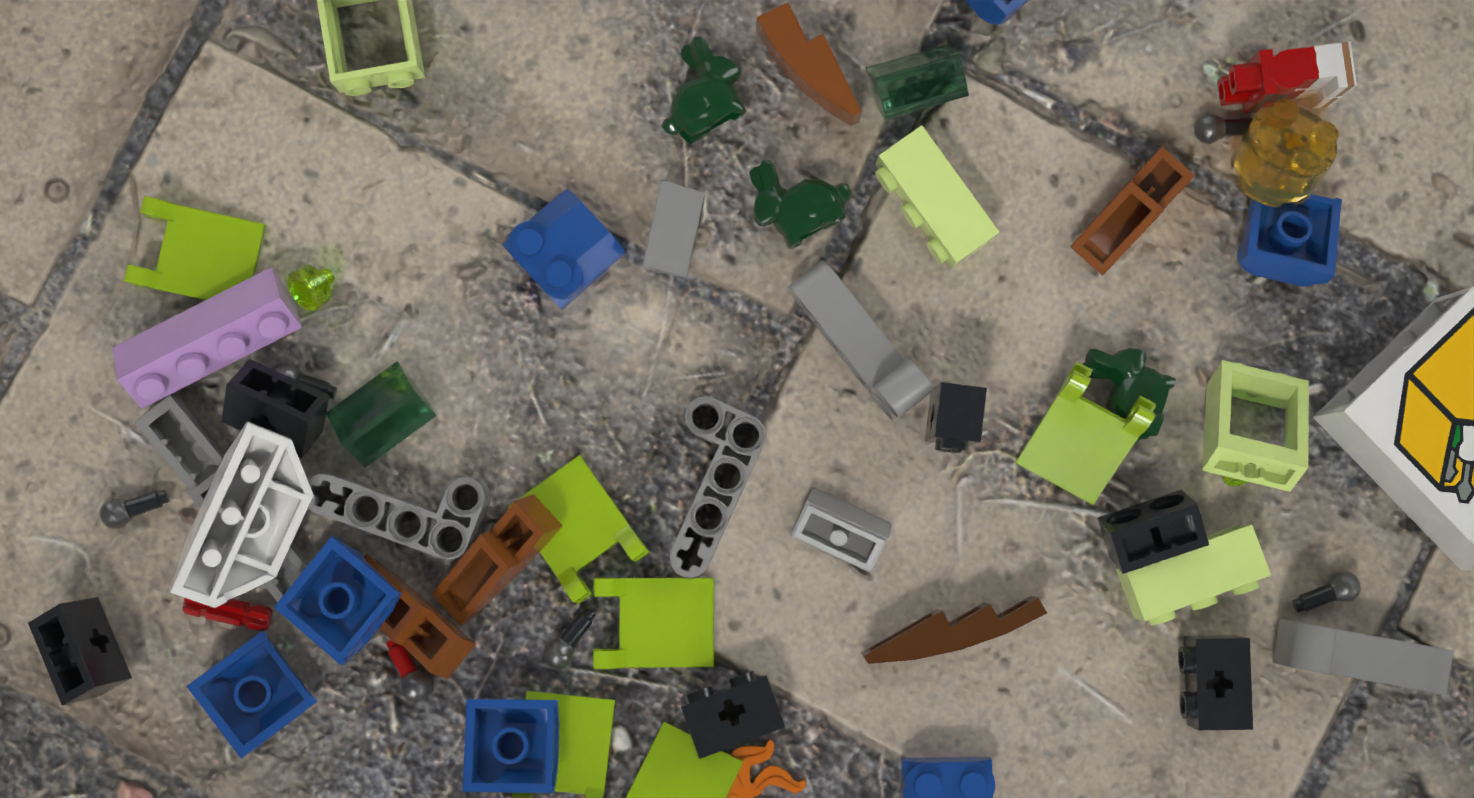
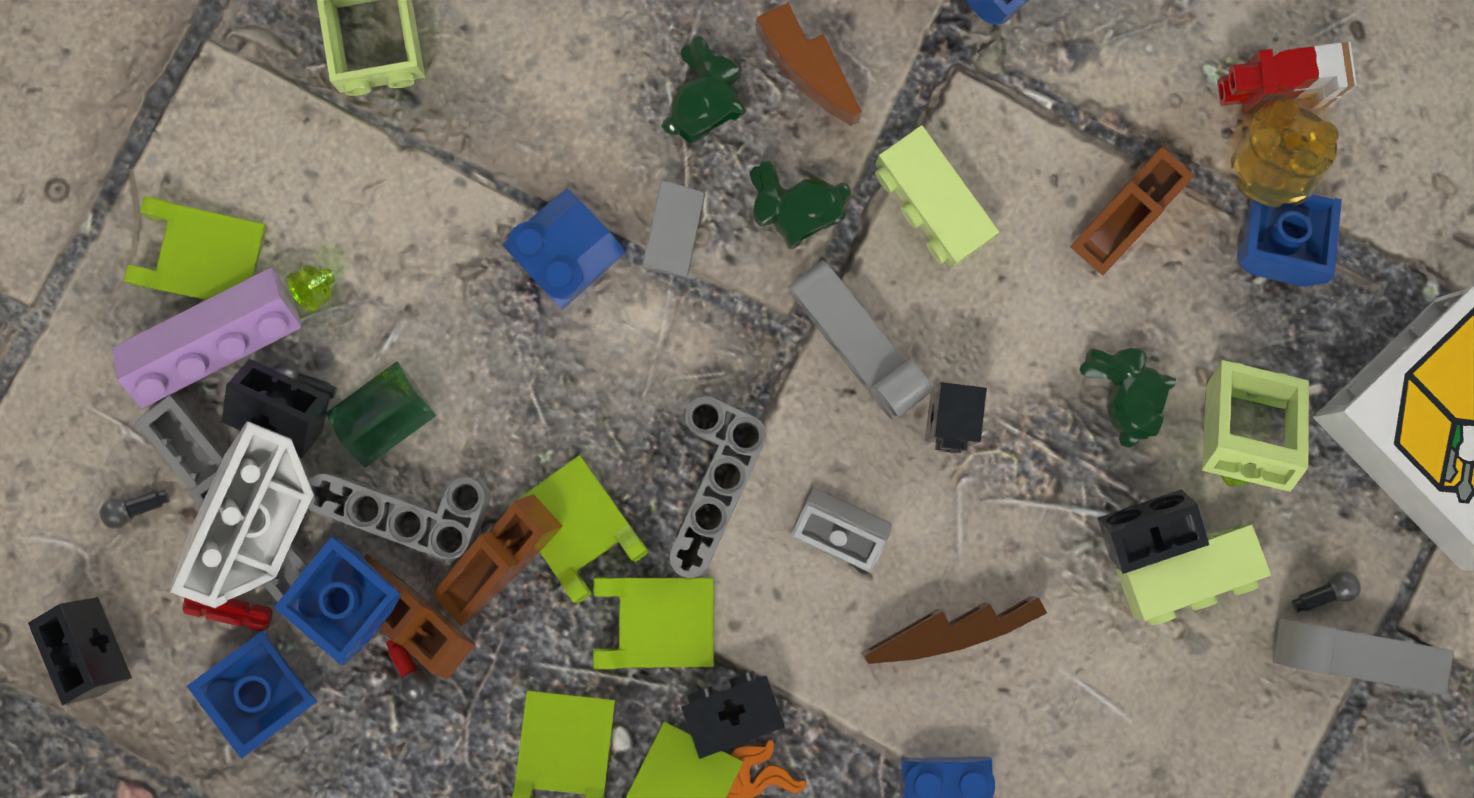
blue slope [462,699,560,793] -> none
piece [543,607,596,669] -> none
clear green brick [865,44,969,120] -> none
lime flag [1016,361,1156,505] -> none
black brick [1178,635,1253,731] -> none
flat silver piece [1194,113,1262,144] -> none

